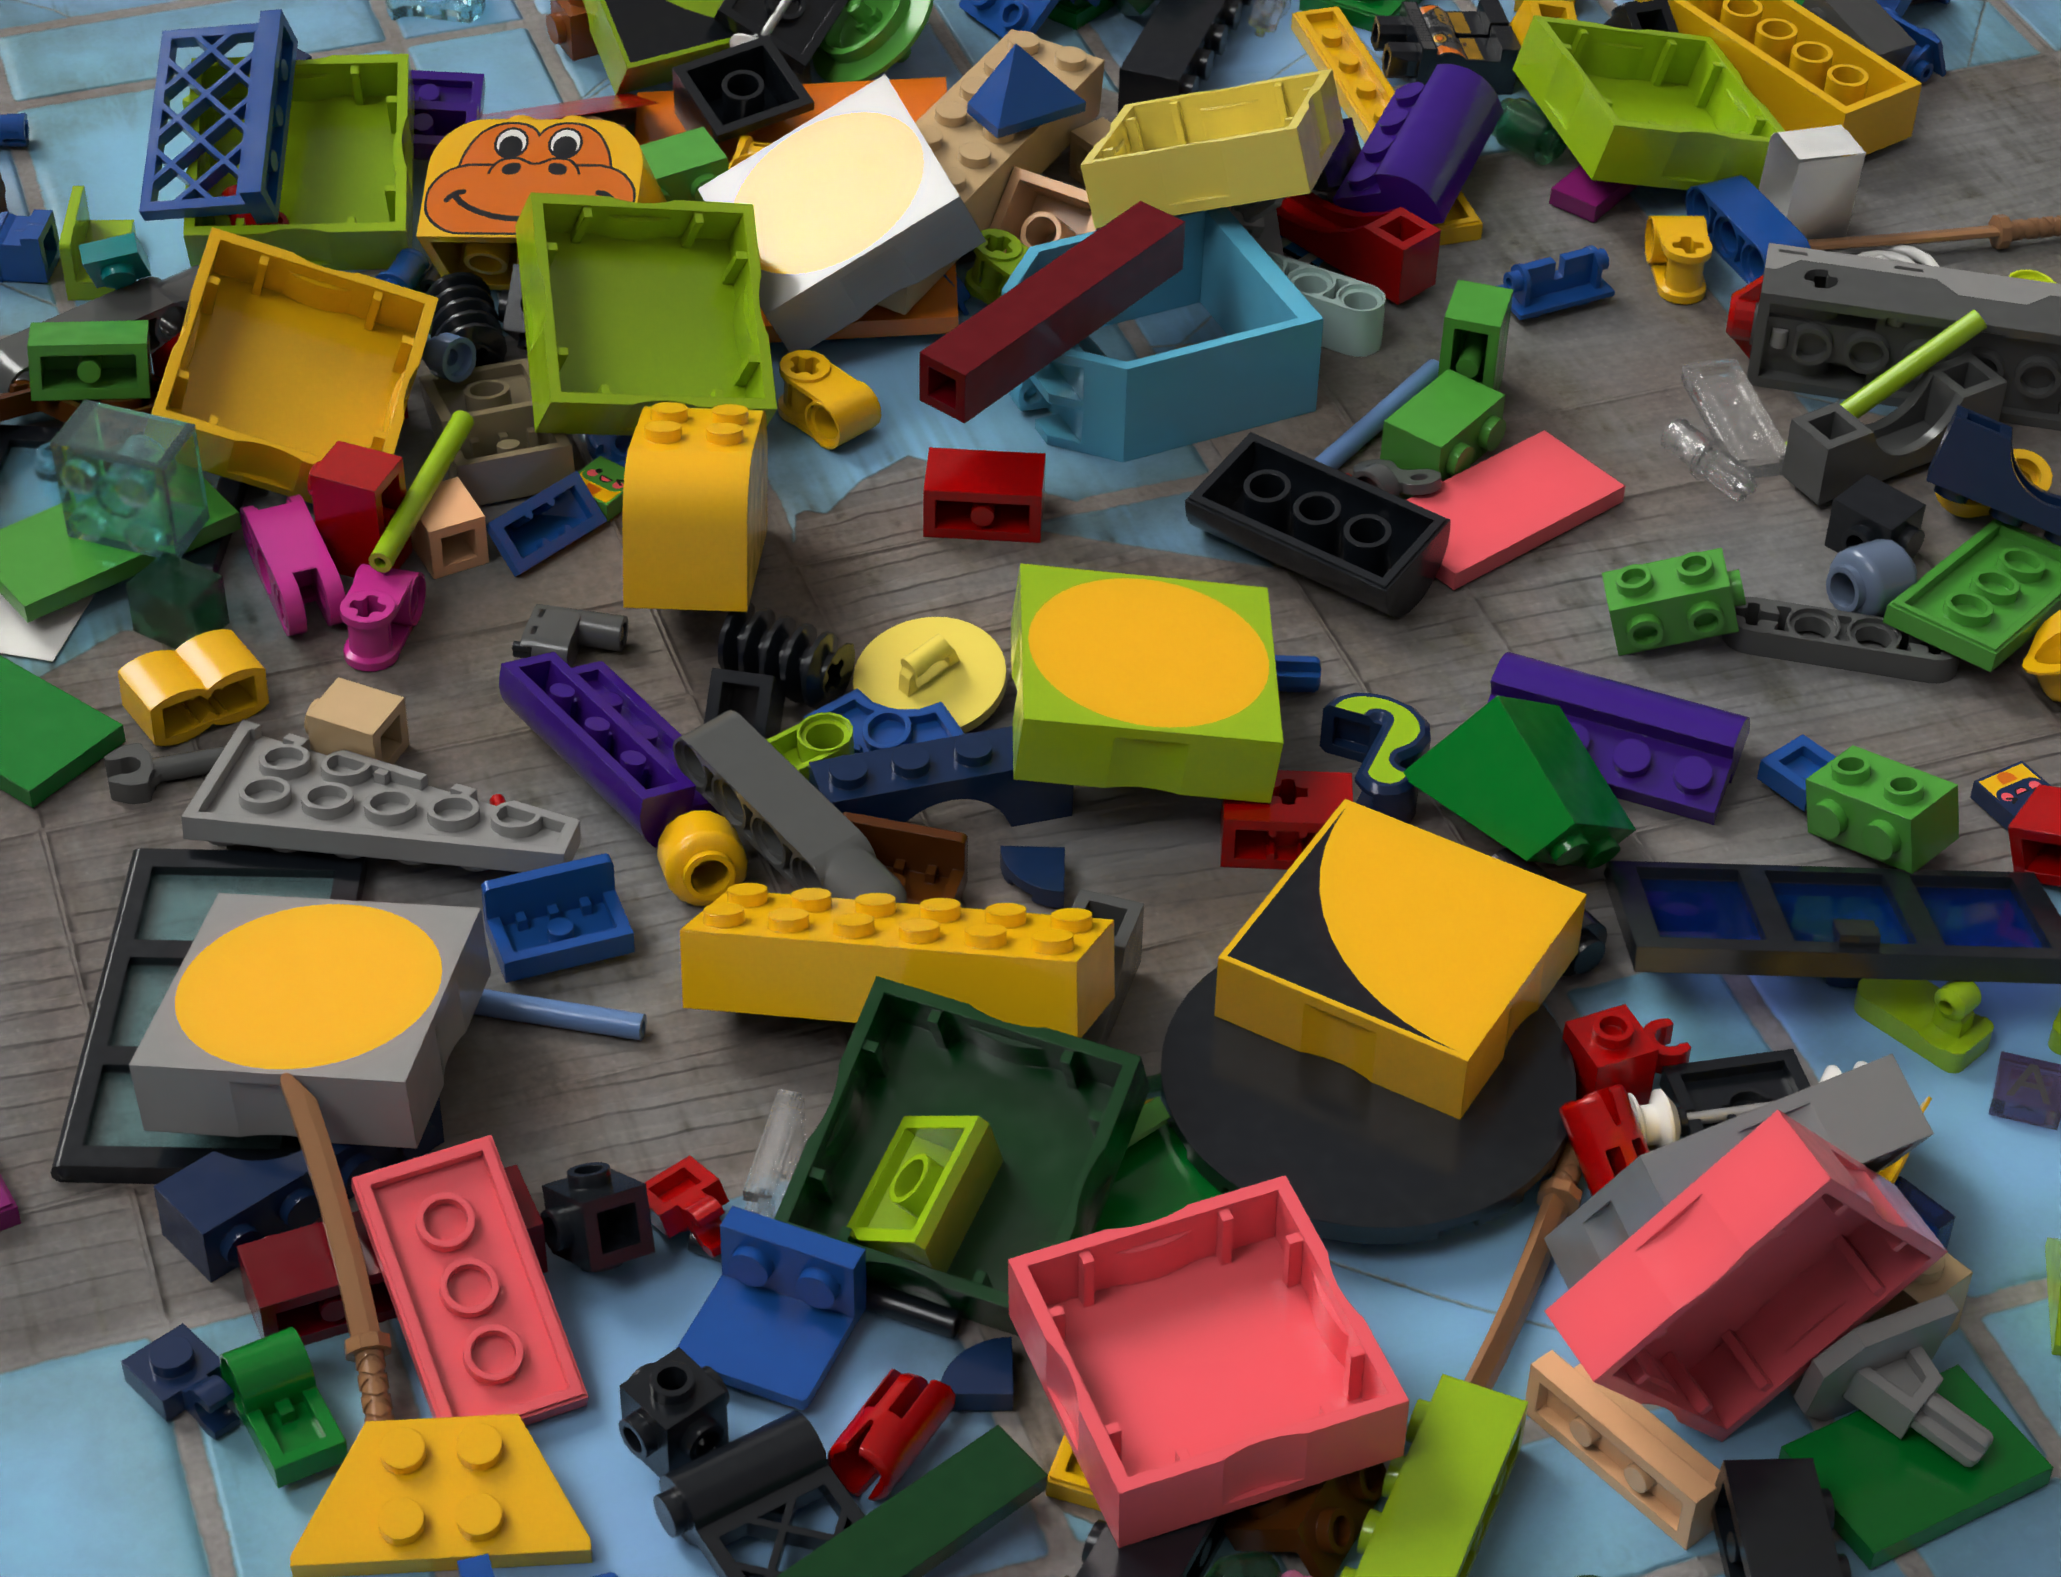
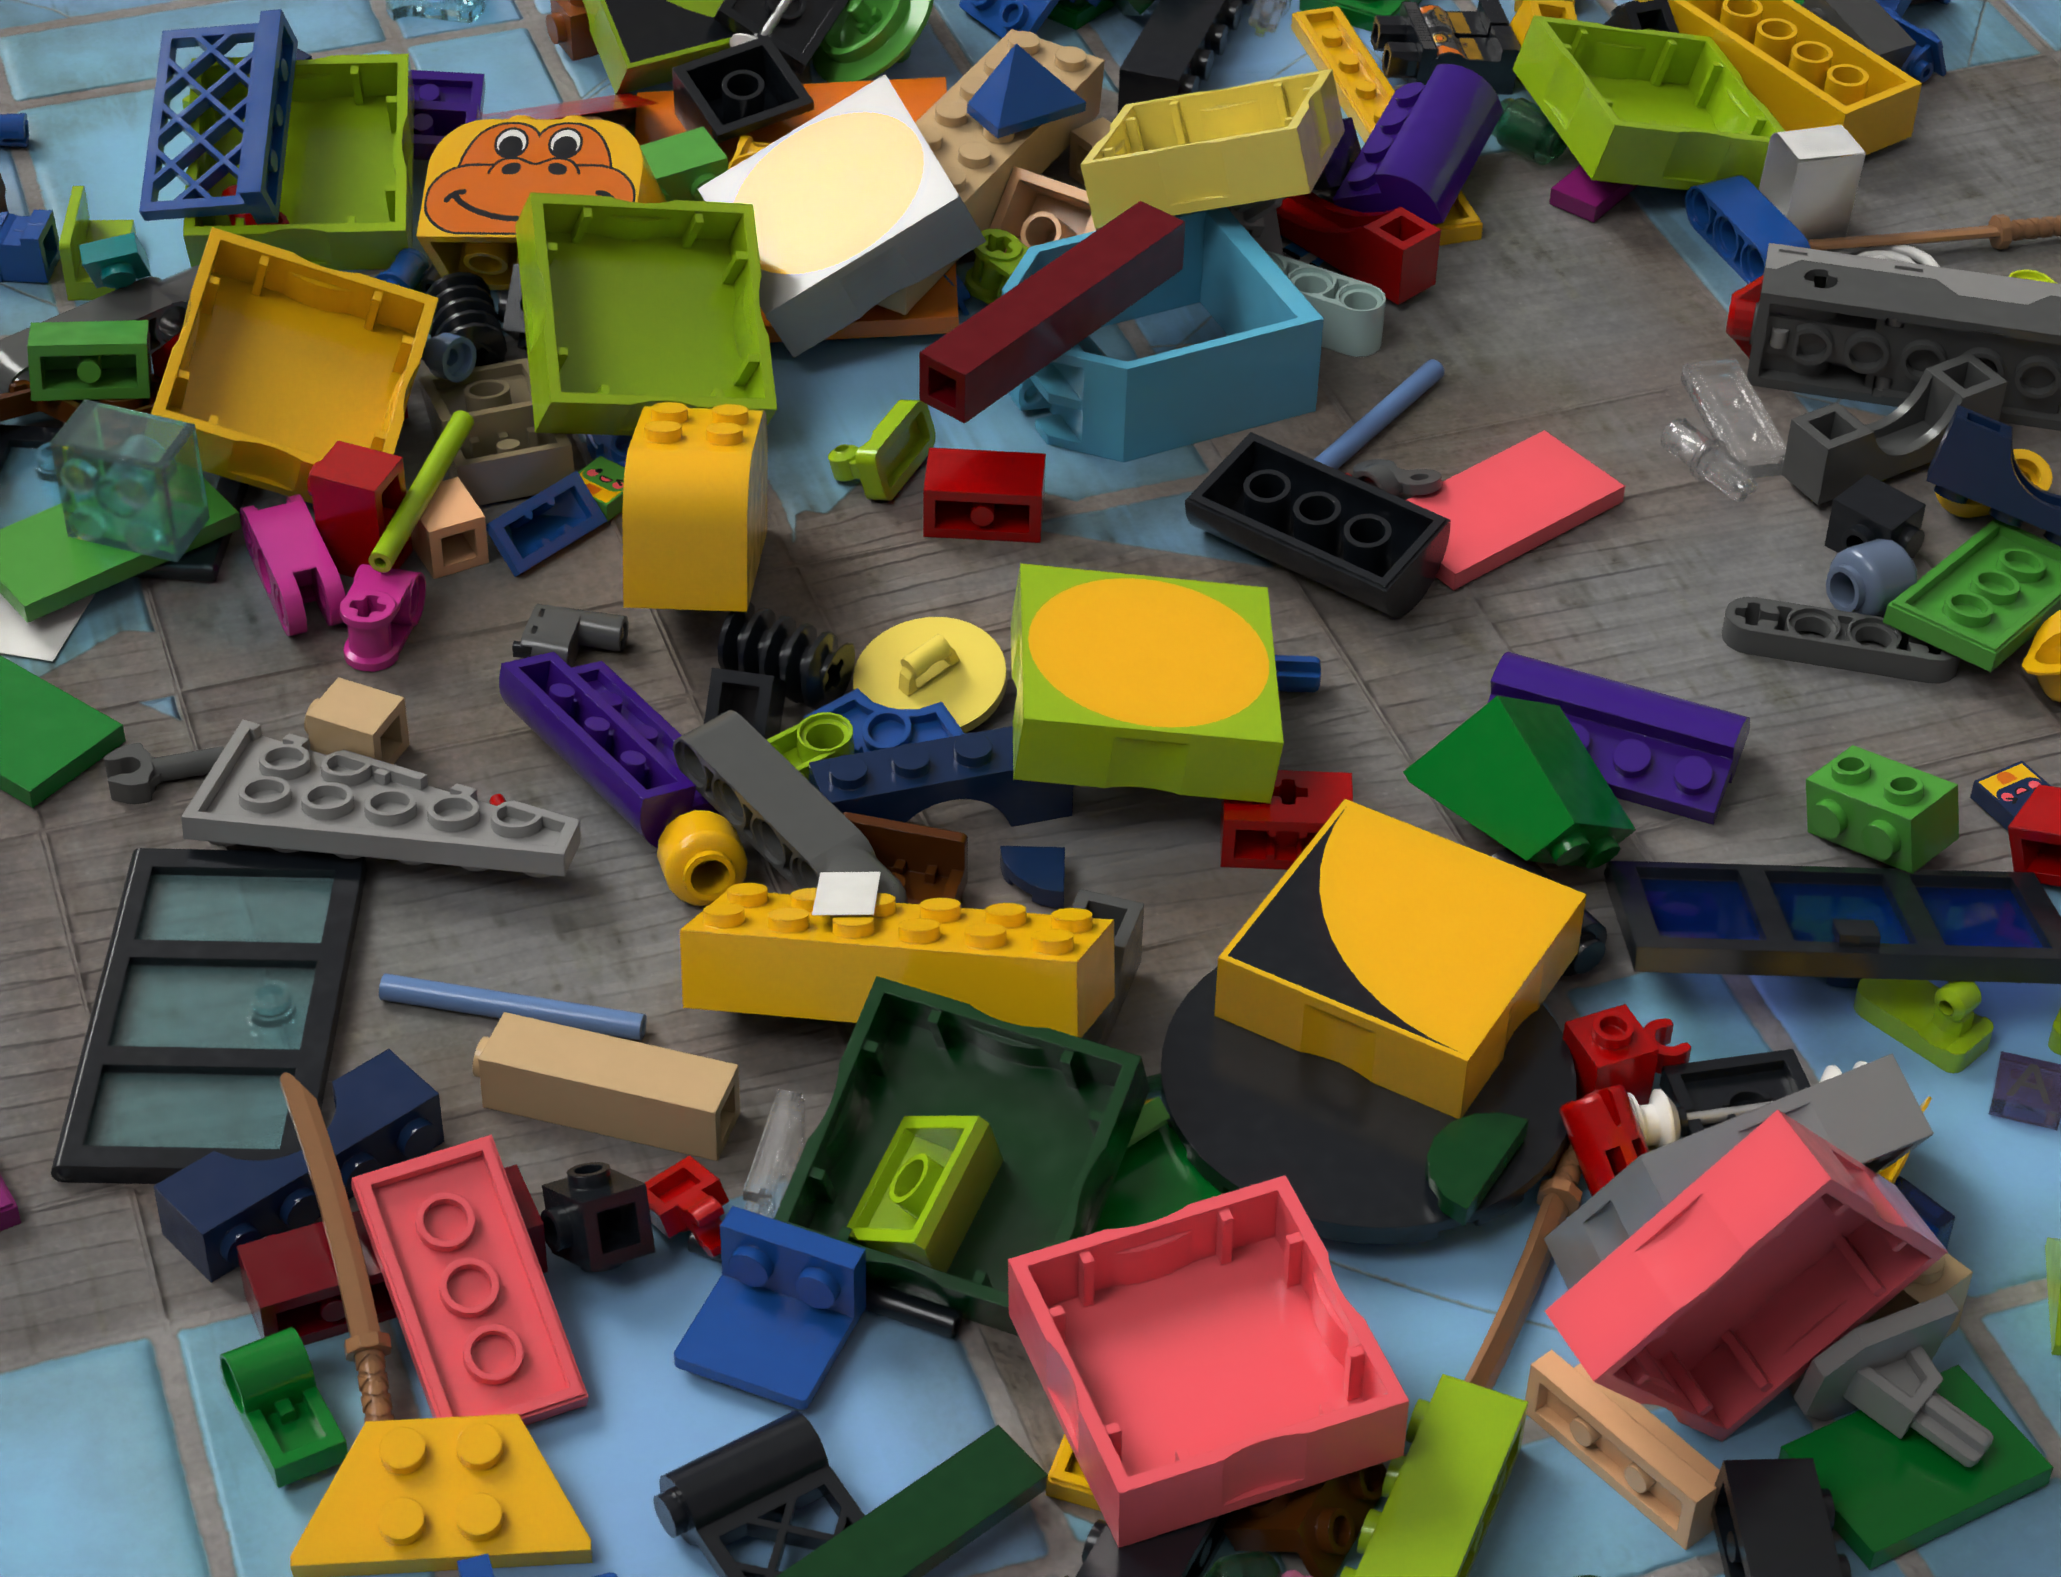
yellow brick [118,629,269,746] -> none
dark blue plate [121,1323,241,1440] -> none
clear green brick [126,551,230,649] -> none
tile [129,893,491,1149] -> none
blue bracket [481,853,635,983] -> none
black brick [618,1347,730,1478] -> none
yellow piece [777,350,882,450] -> none
red arm [828,1369,956,1501] -> none
dark blue tile [941,1337,1013,1411] -> none
dark blue animal [1320,693,1431,824] -> none
bright green brick [1380,369,1506,481] -> none
bright green brick [1438,280,1514,391] -> none
blue hinge [1498,245,1615,320] -> none
bright green brick [1602,548,1746,656] -> none
yellow piece [1645,216,1713,305] -> none
blue plate [1757,734,1836,811] -> none
lime piece [1784,309,1987,448] -> none
none -> tan brick [473,1012,740,1161]
none -> white sticker [812,872,881,915]
none -> lime piece [828,400,936,501]
none -> dark green tile [1425,1112,1529,1227]

